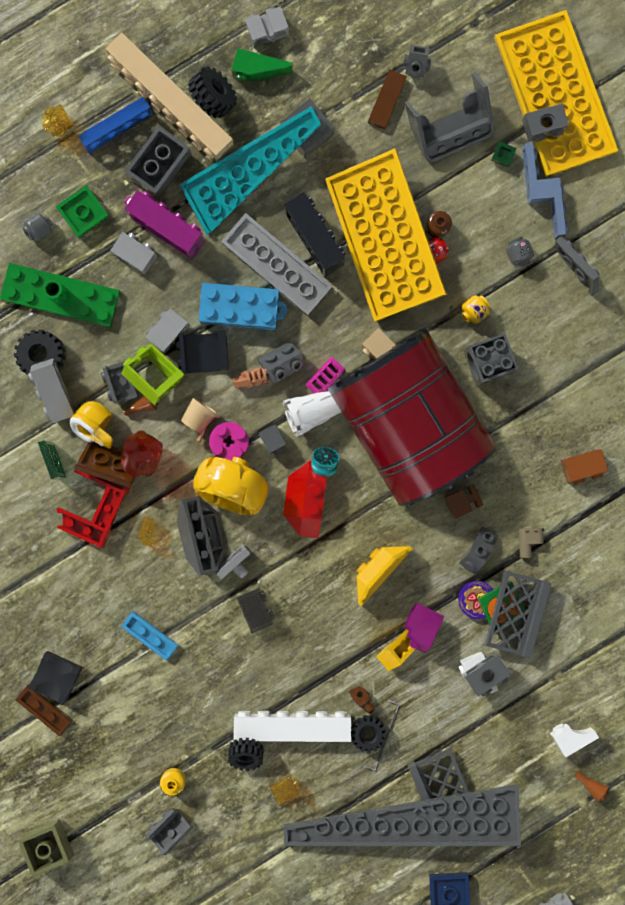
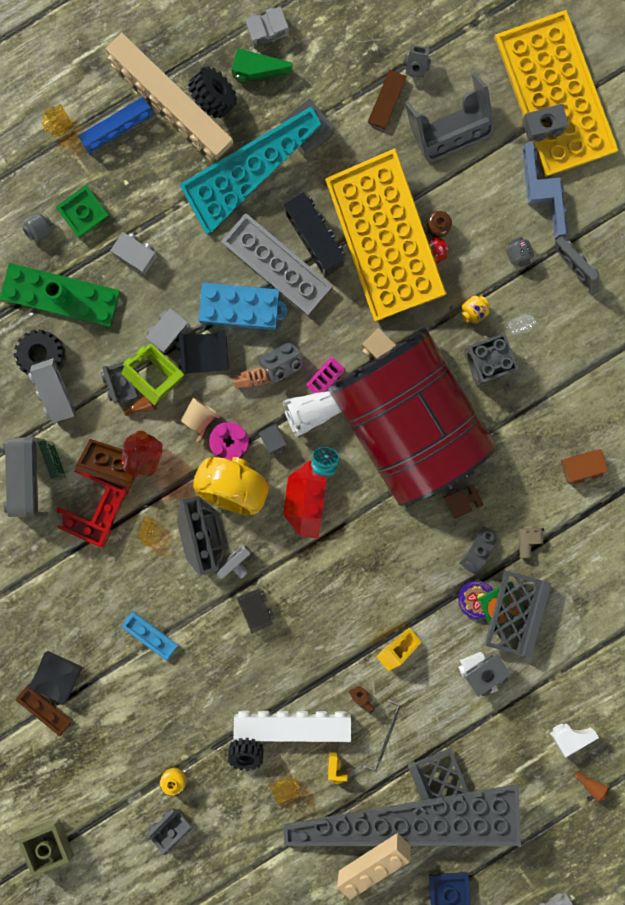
yellow piece [70,401,113,449] -> none
dark grey brick [124,125,192,200] -> none
magenta piece [124,190,205,260] -> none
black tyre [351,715,386,753] -> none
yellow wedge [356,546,413,607] -> none
magenta piece [404,603,445,653] -> none
dark green plate [491,141,517,167] -> none
none -> dark grey windscreen [2,437,47,517]
none -> yellow bracket [328,752,348,784]
none -> tan brick [337,833,411,900]
none -> clear brick [506,312,536,337]

